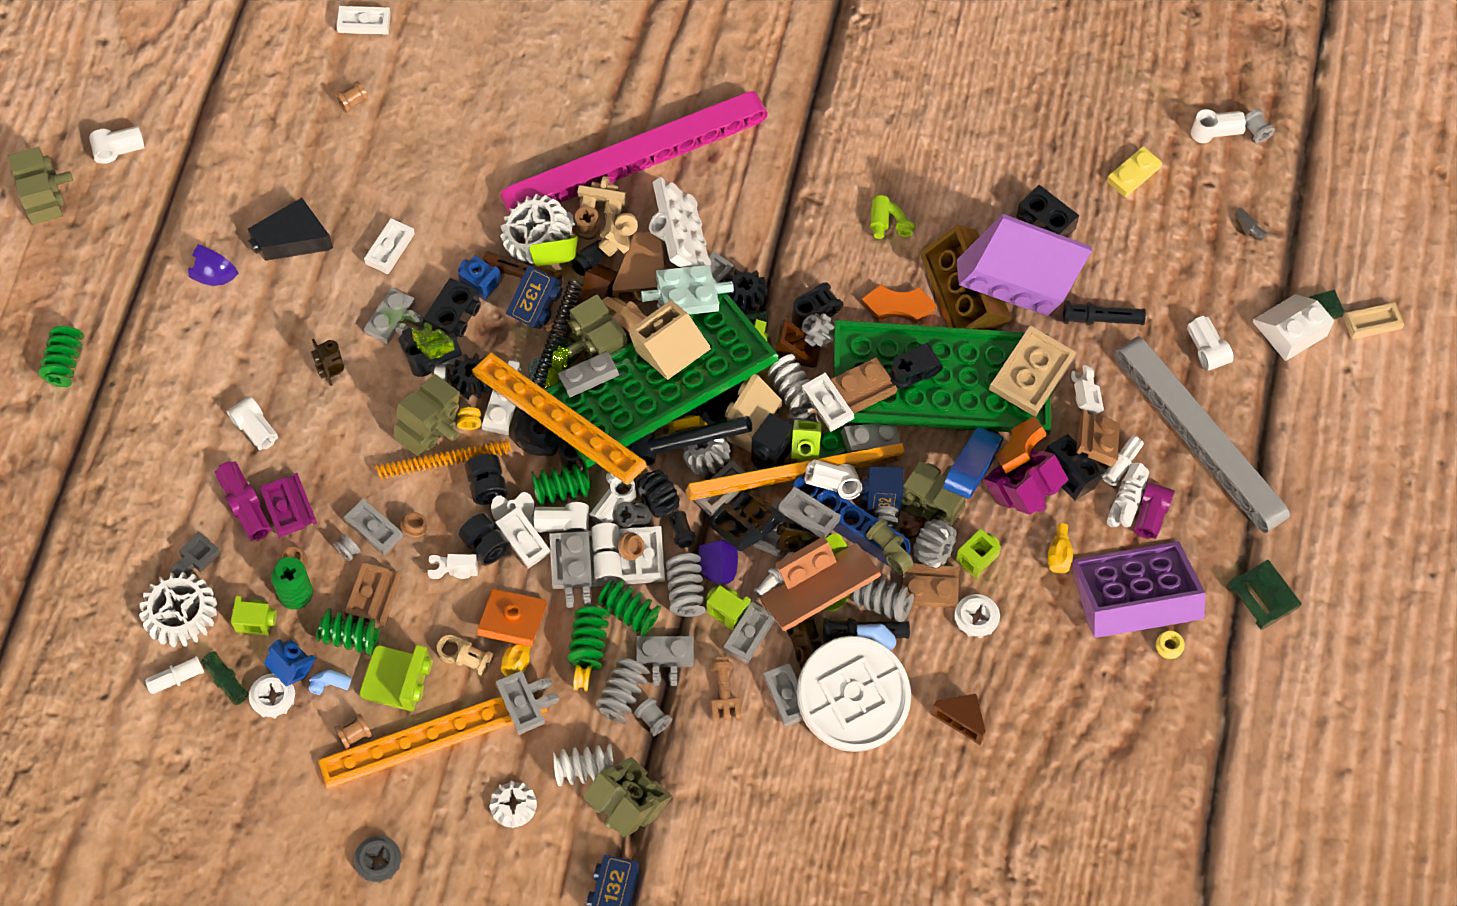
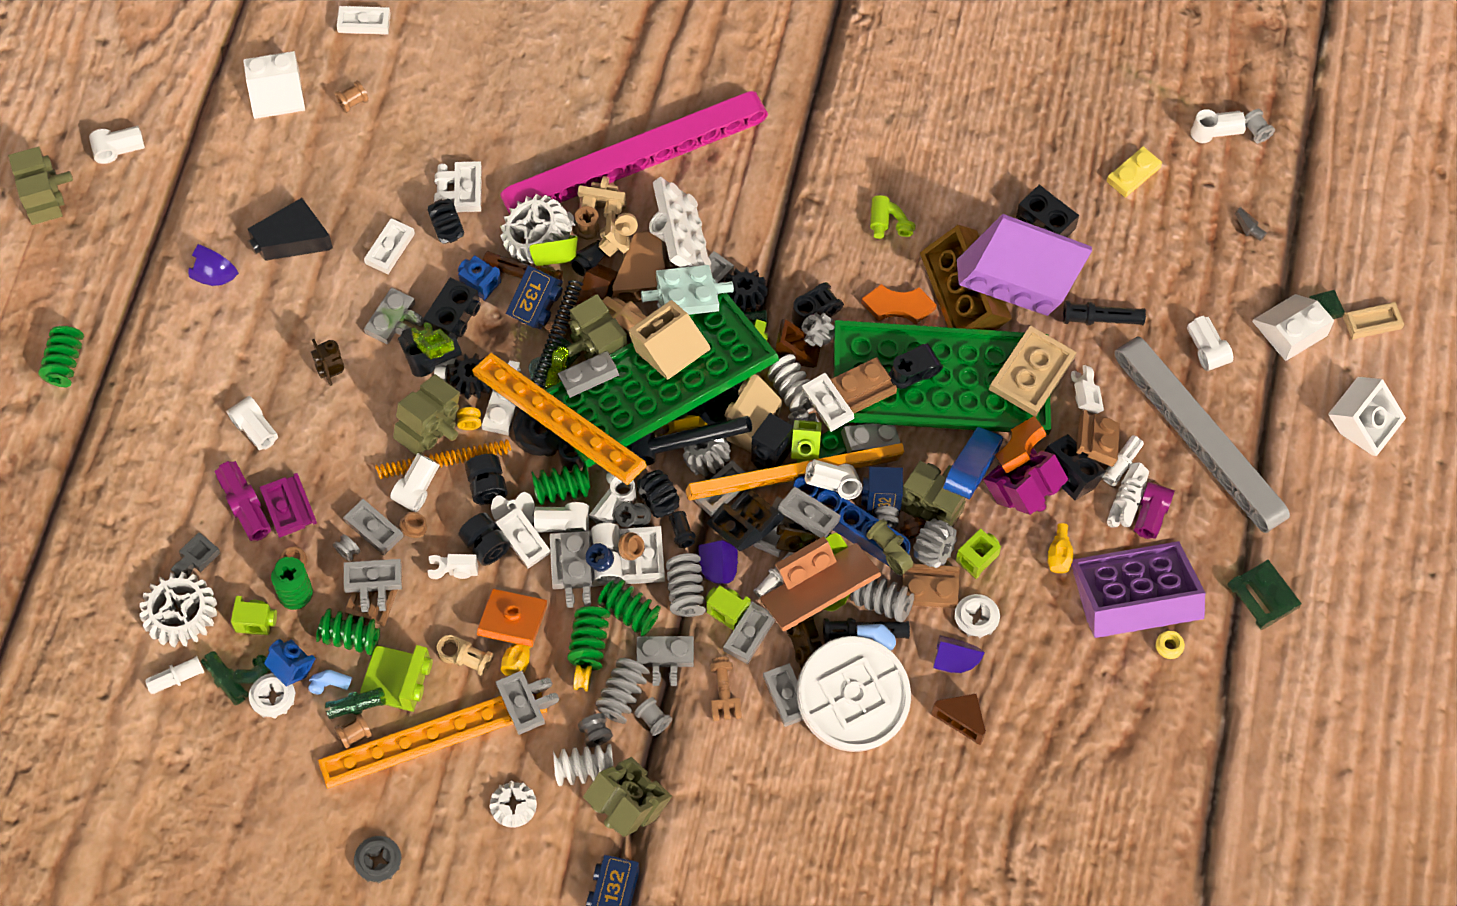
none -> clear green arm [233,655,270,684]
none -> white slope [243,51,305,119]
none -> clear green pin [325,687,386,720]
none -> light grey hinge [344,559,402,612]
none -> white piece [390,453,440,512]
none -> black gear [427,198,464,244]
none -> white plate [434,161,482,212]
none -> flat silver wheel [578,713,613,748]
none -> dark blue bush [585,543,614,572]
none -> dark purple brick [933,635,985,673]
none -> white slope [1328,377,1406,456]

